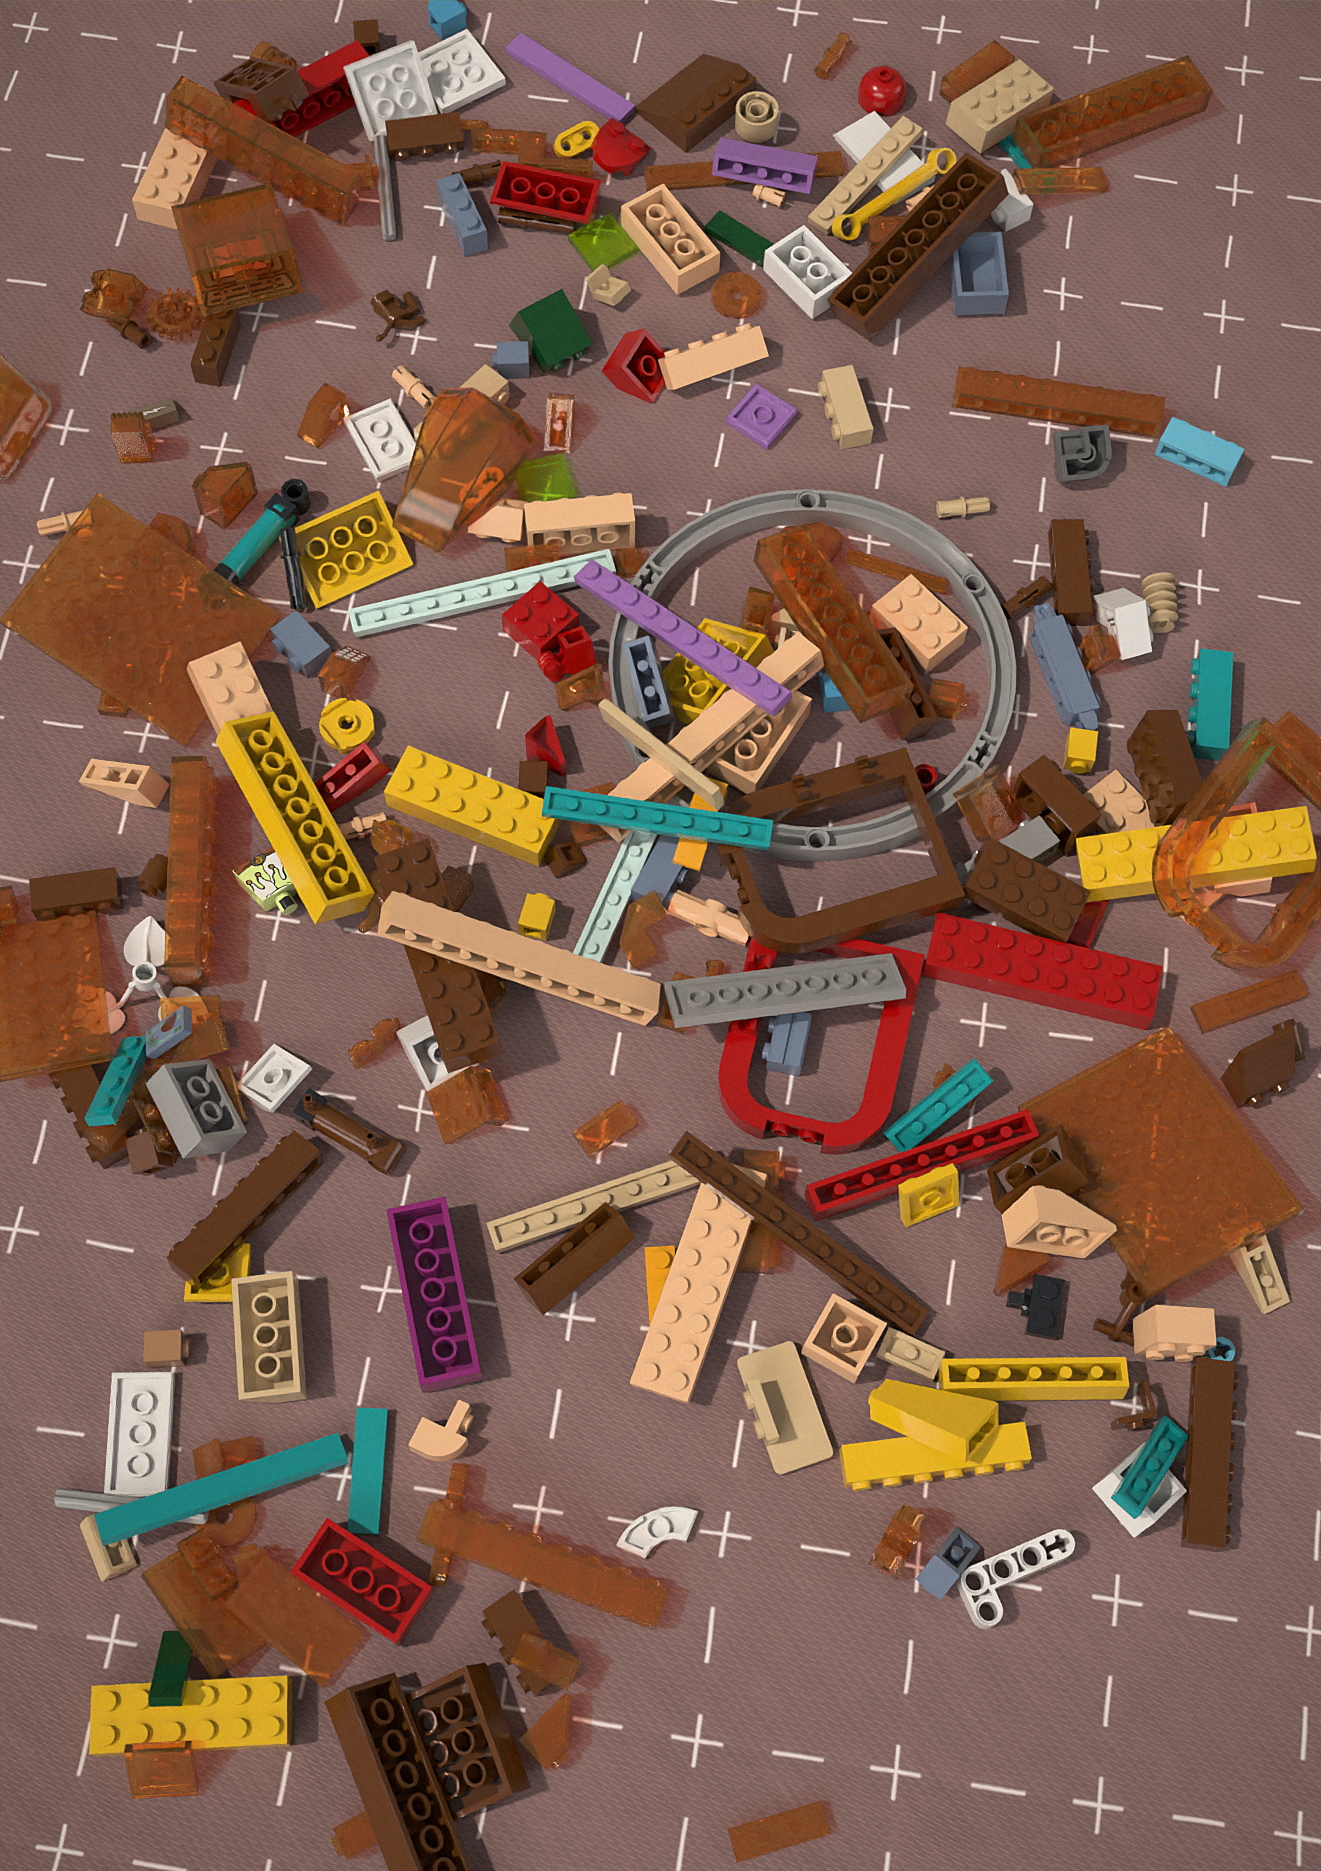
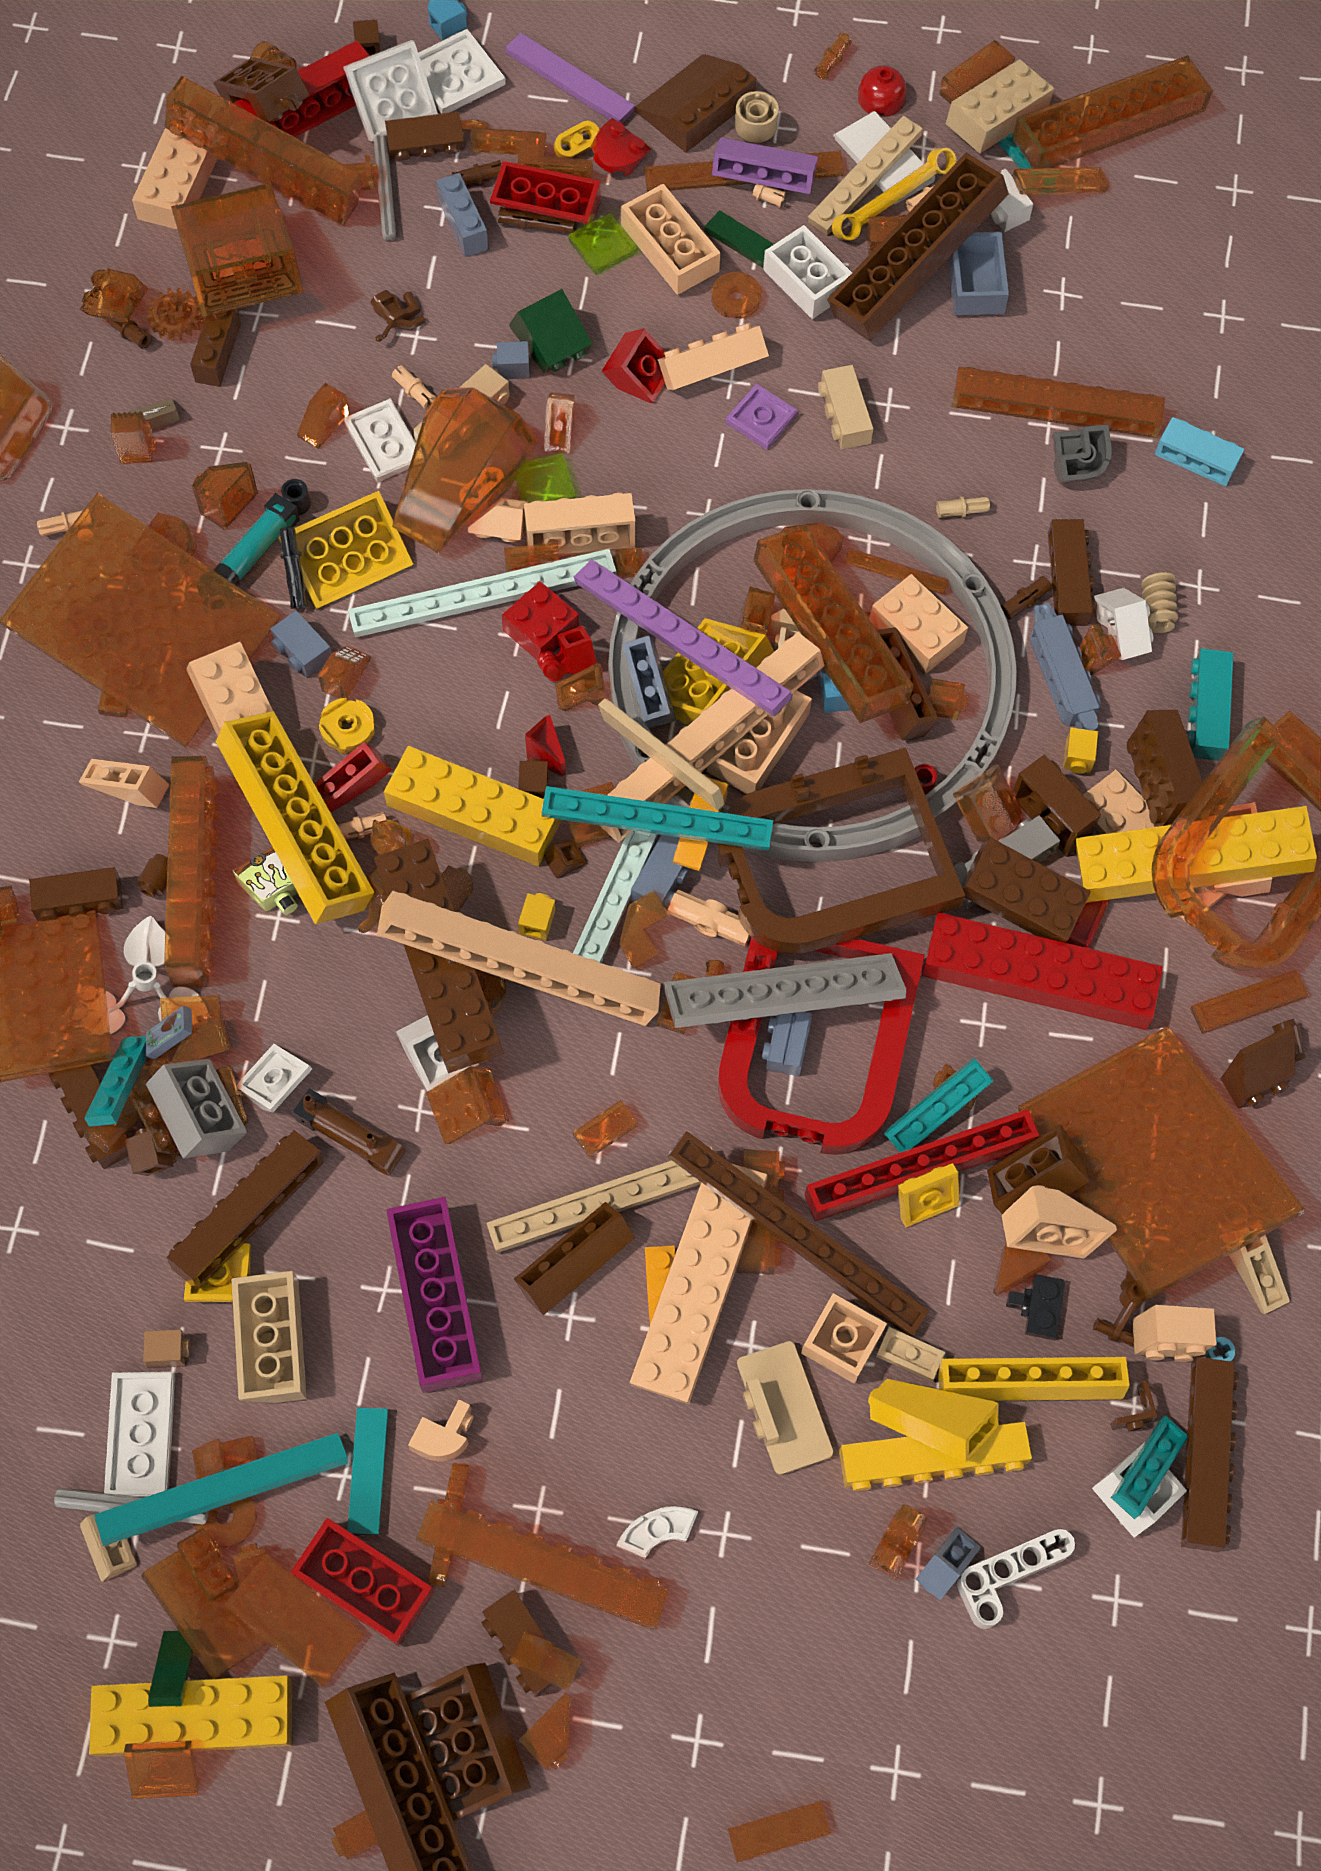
clear orange slope [348,1017,401,1070] -> none
tan bracket [586,264,631,306] -> none

